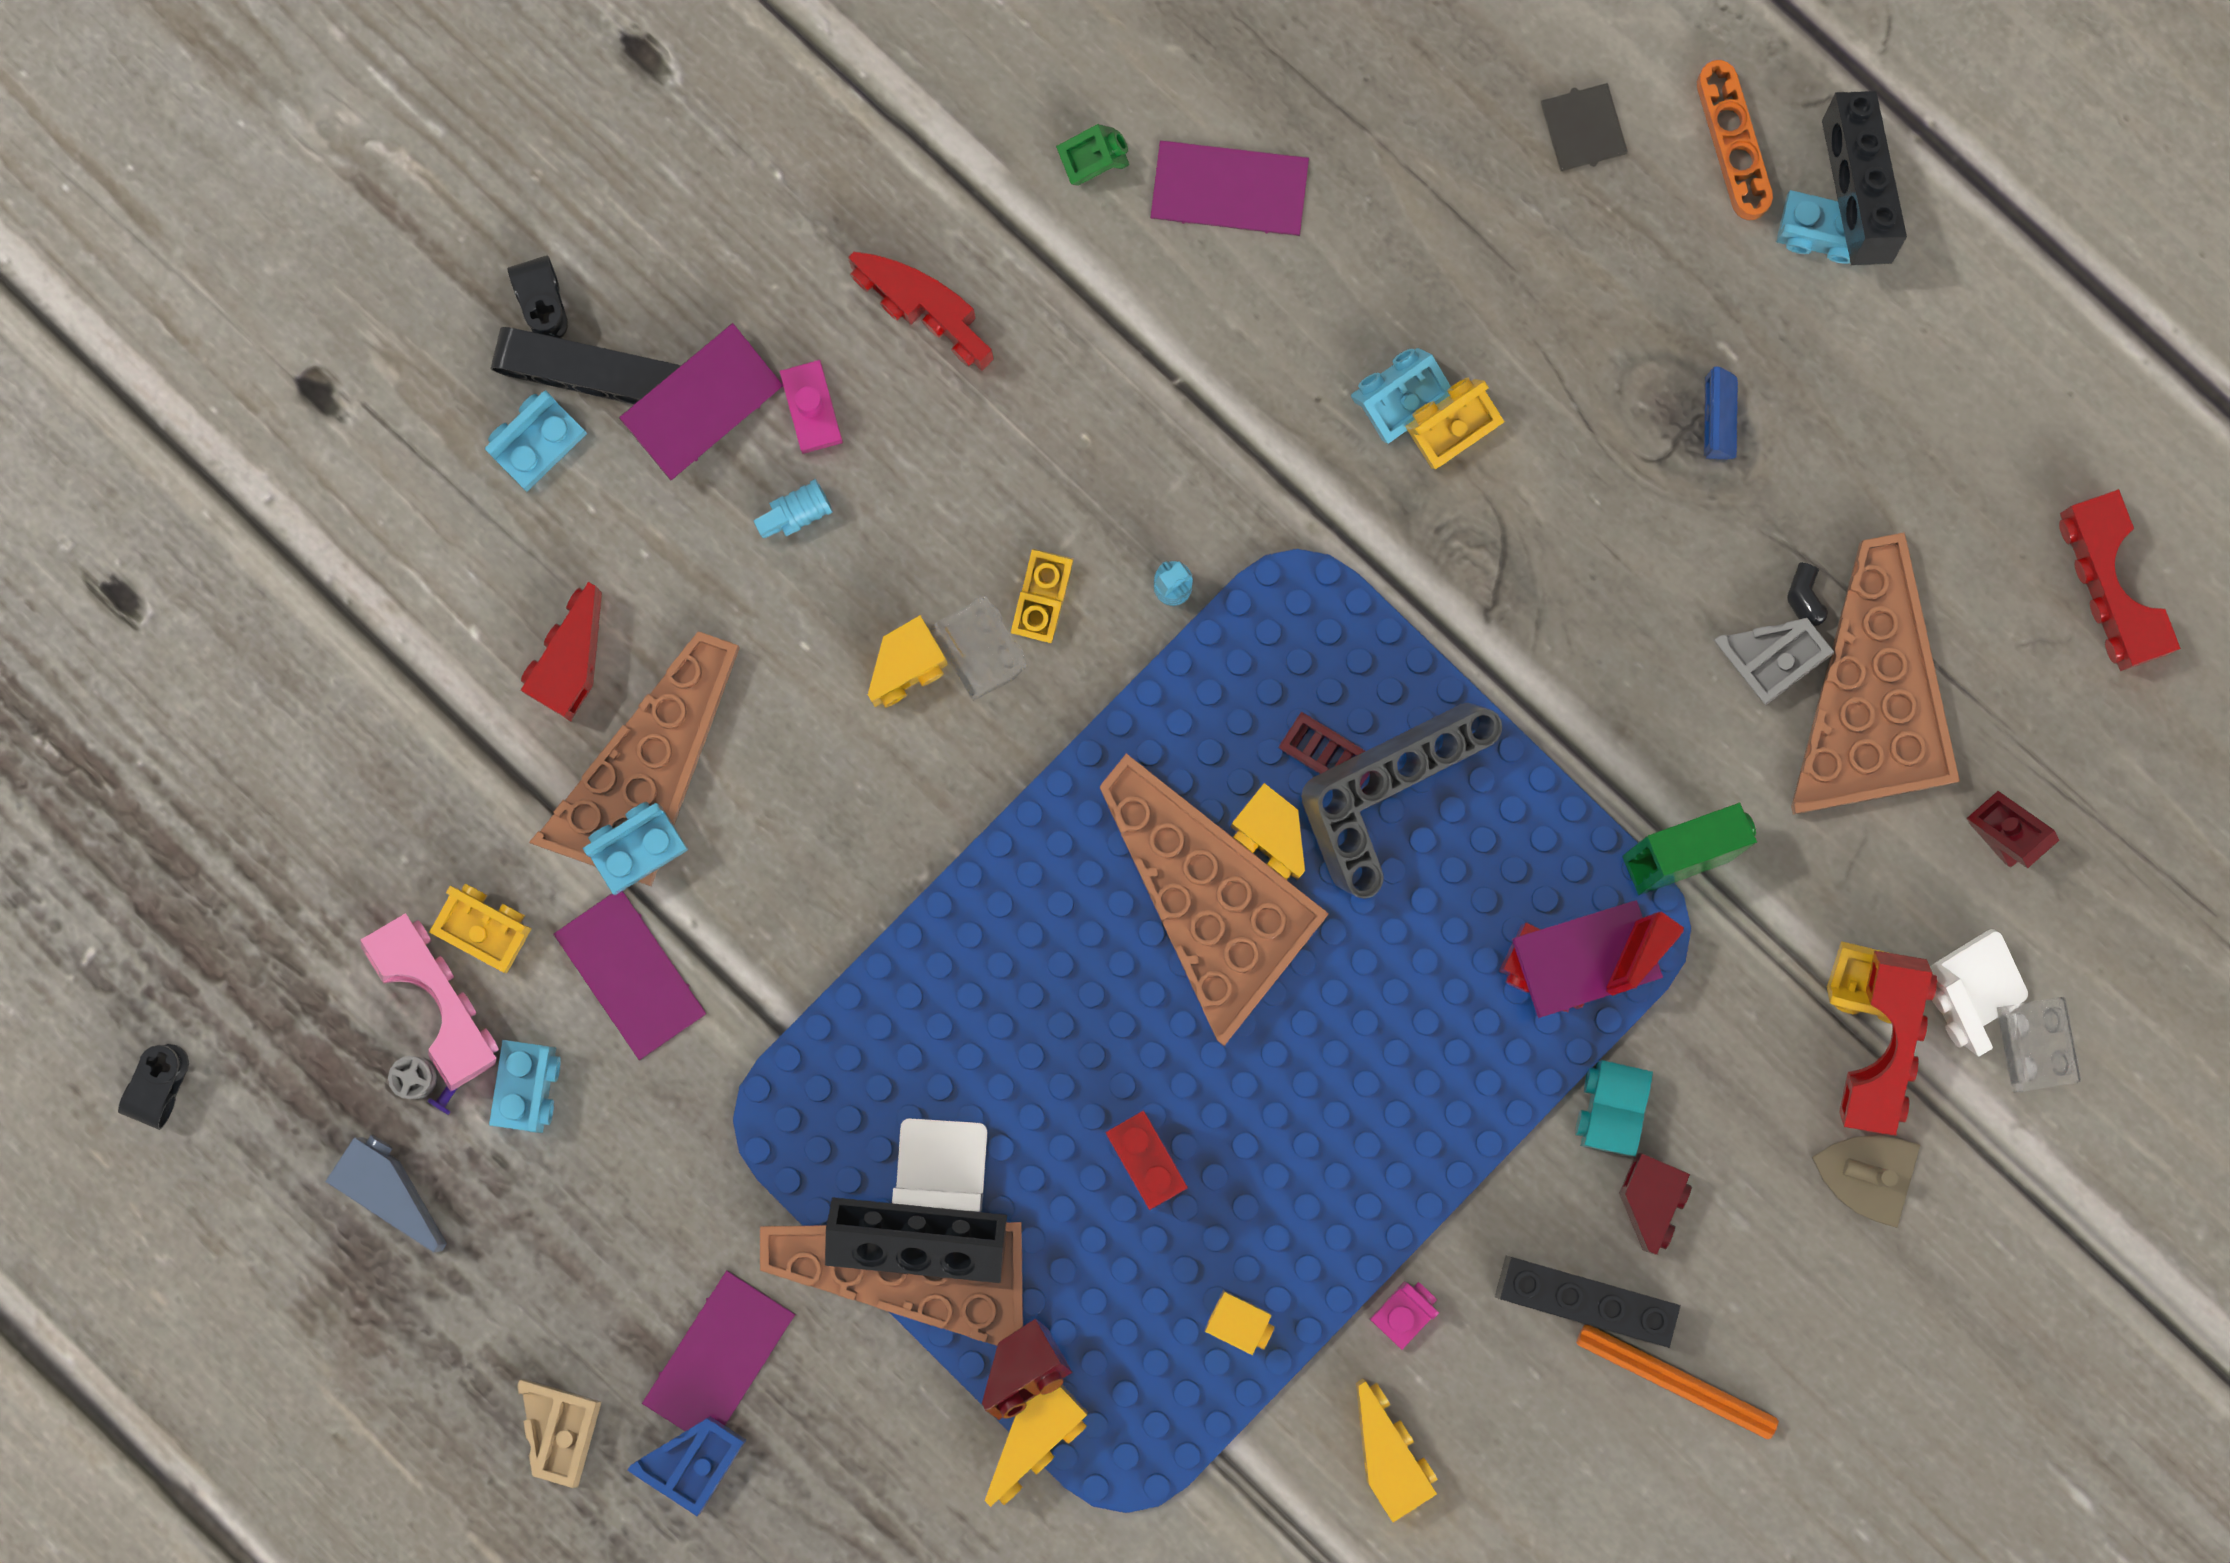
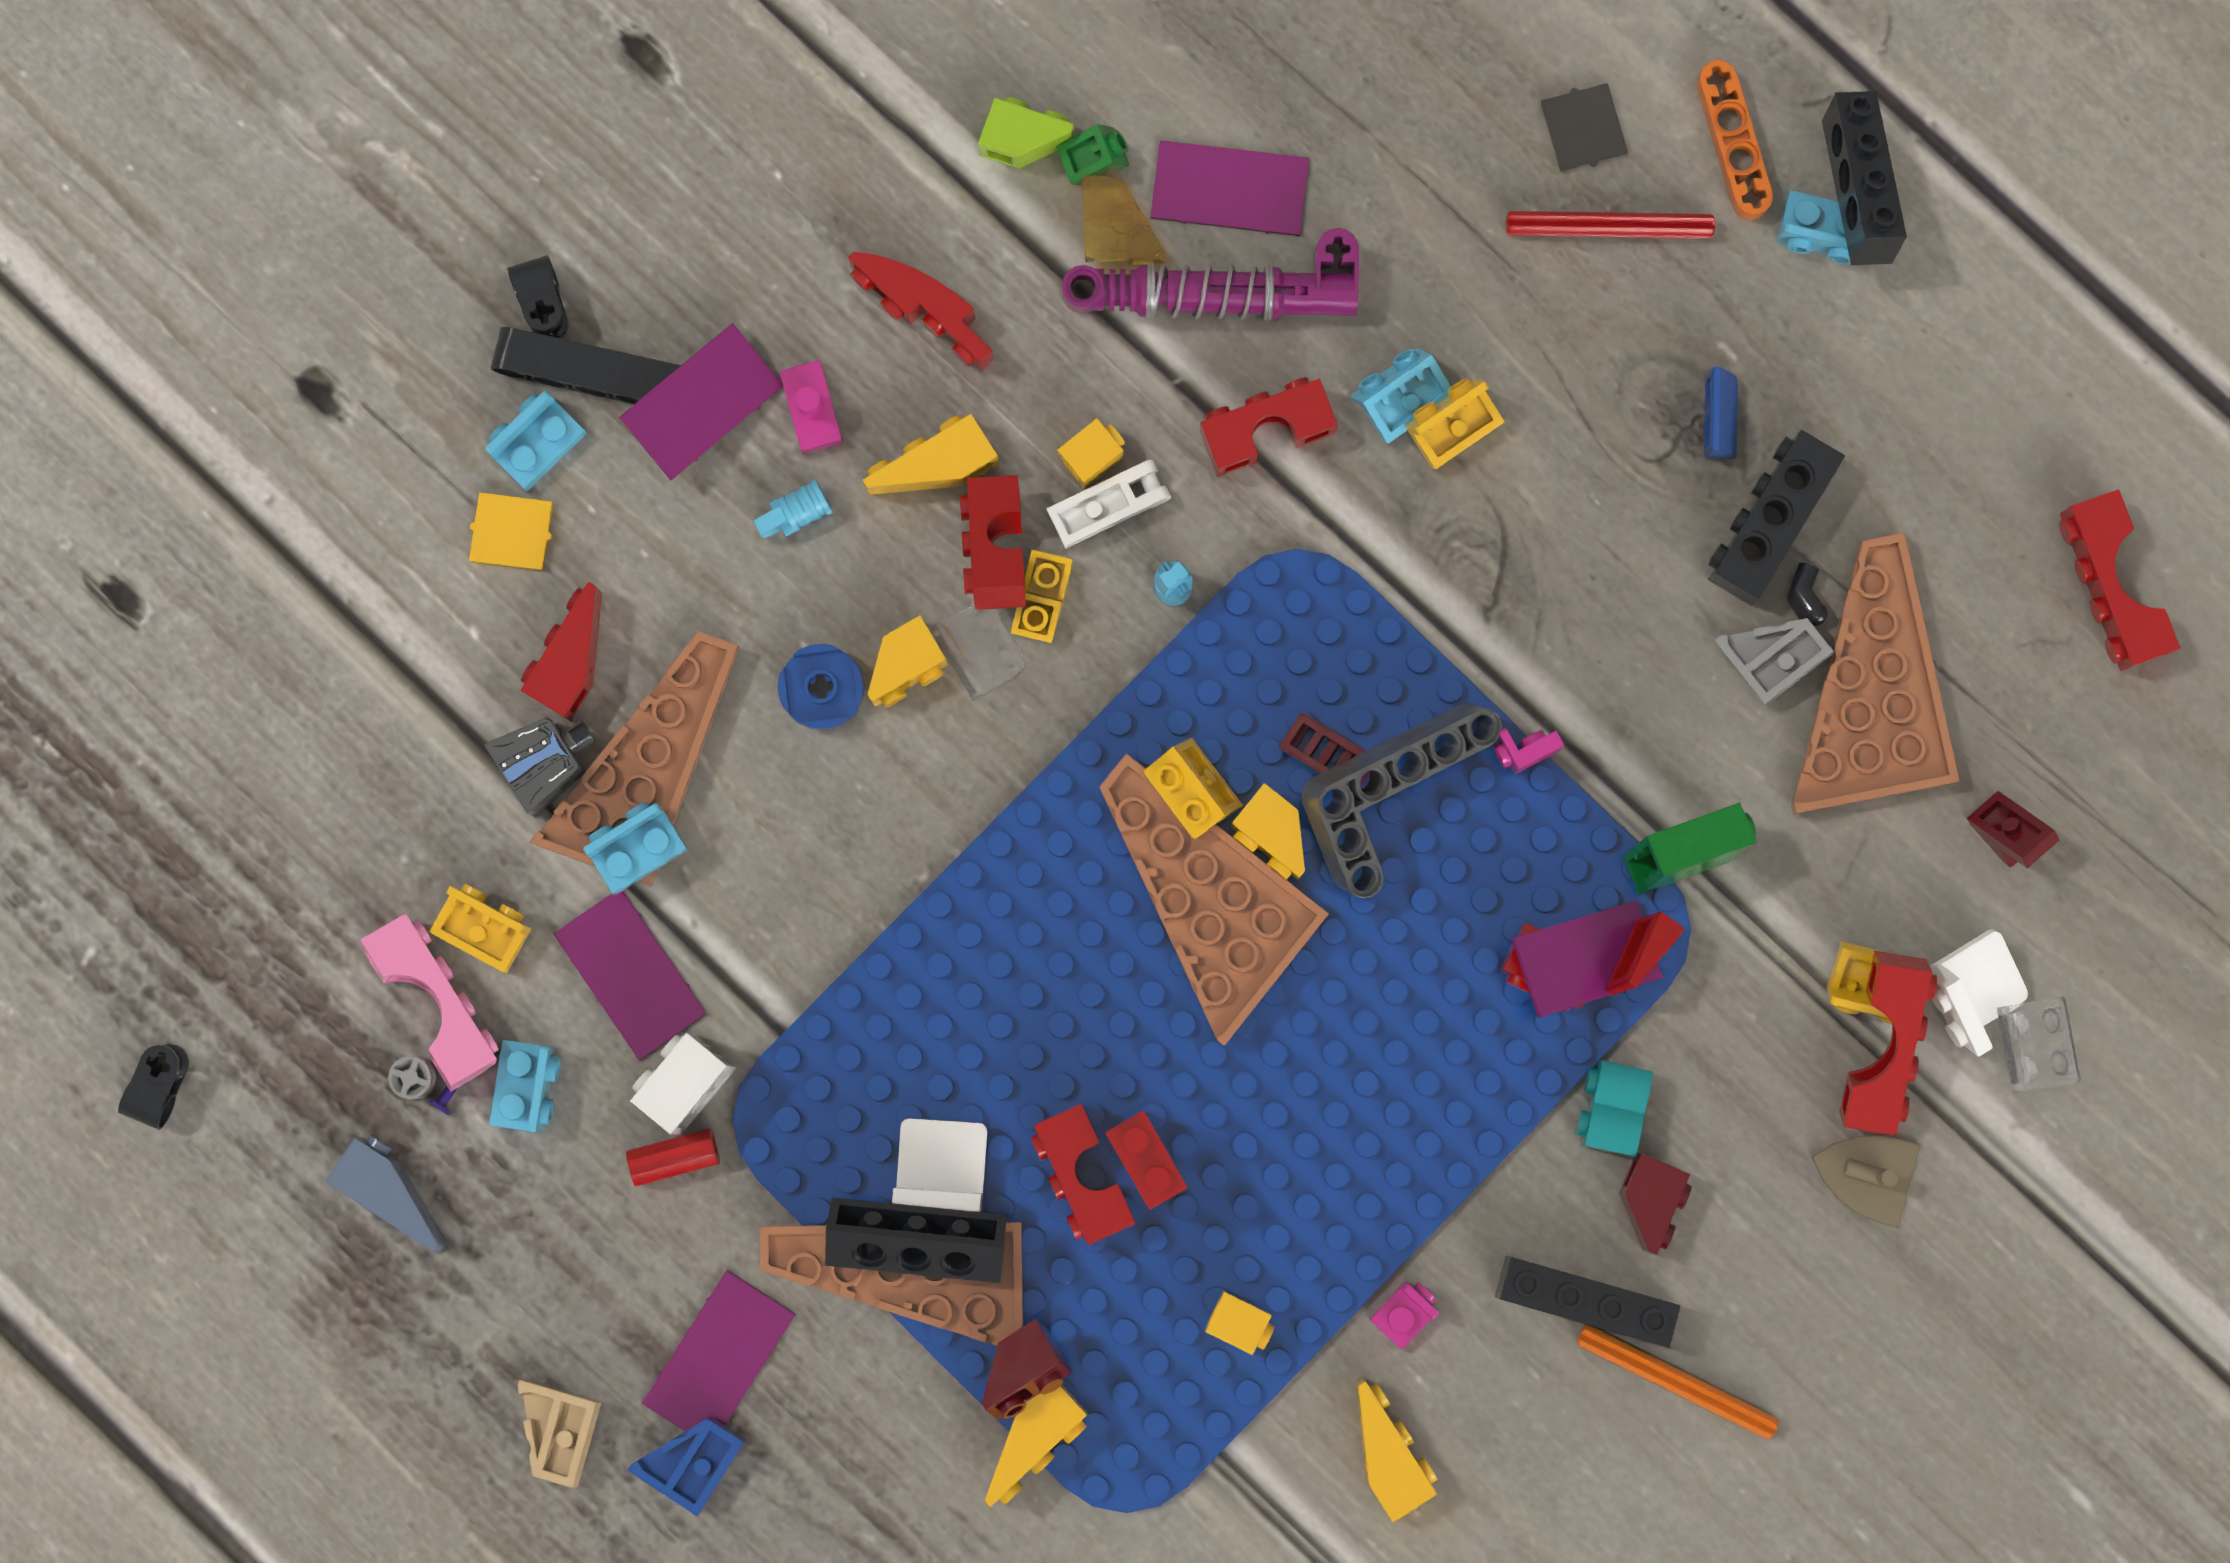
none -> yellow piece [469,492,553,571]
none -> dark grey torso [484,717,596,817]
none -> red axle [626,1128,720,1186]
none -> white brick [630,1033,737,1135]
none -> blue plate [778,644,864,731]
none -> yellow slope [862,414,999,495]
none -> red arch [960,475,1026,610]
none -> lime slope [978,97,1075,169]
none -> red arch [1030,1103,1136,1245]
none -> white plate [1046,459,1171,549]
none -> yellow brick [1057,418,1125,490]
none -> magenta piece [1061,228,1359,320]
none -> clear yellow slope [1082,175,1165,265]
none -> yellow bracket [1144,738,1243,839]
none -> red arch [1200,377,1338,477]
none -> dark pink bracket [1493,728,1565,775]
none -> red axle [1506,211,1715,239]
none -> black brick [1708,429,1845,606]

